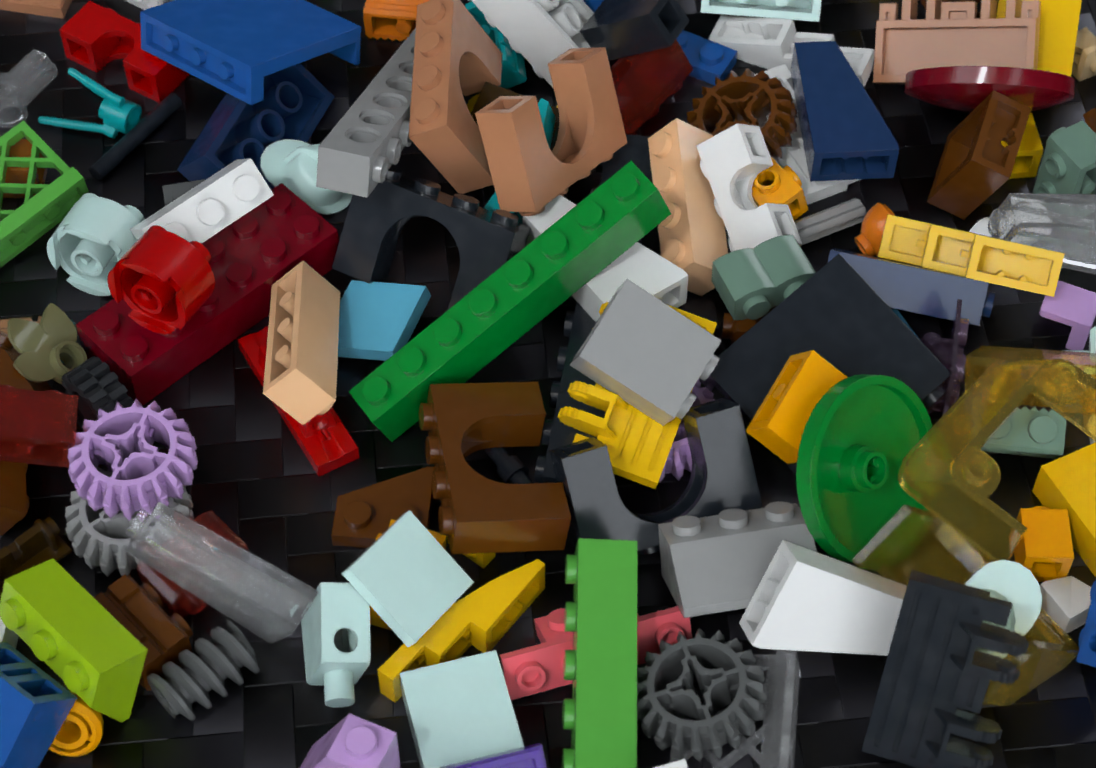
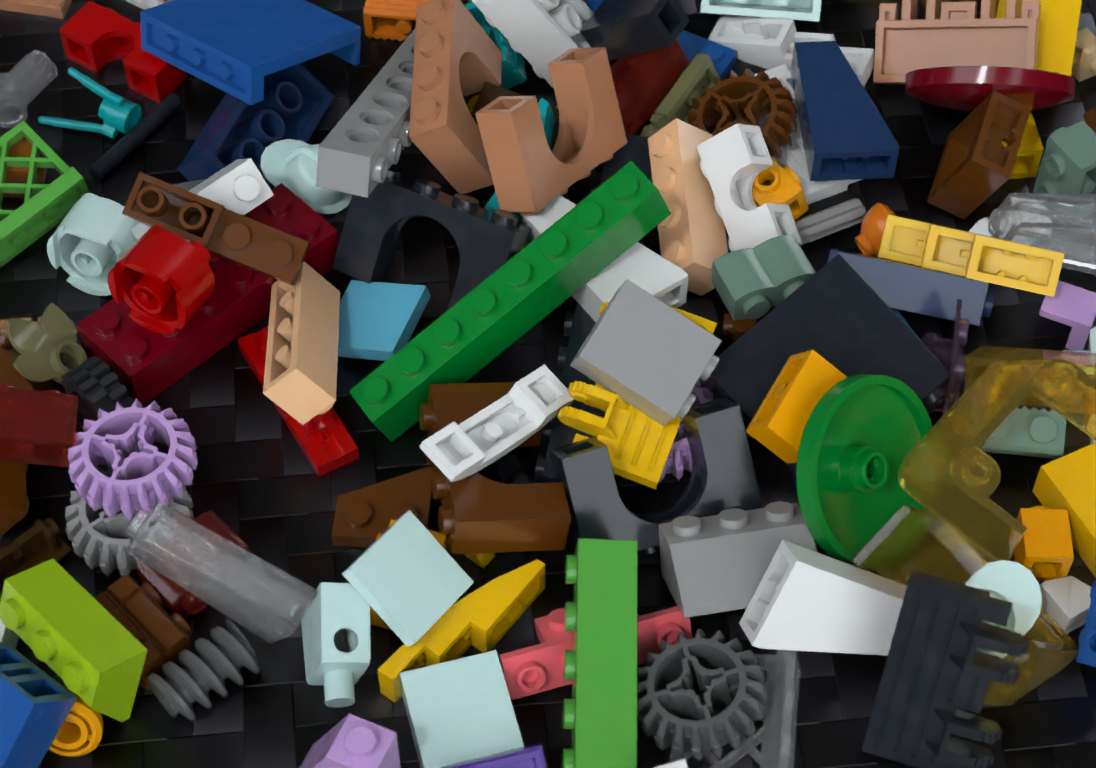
none -> reddish brown slope [122,172,310,286]
none -> white slope [419,364,574,482]
none -> olive hinge [640,53,720,137]

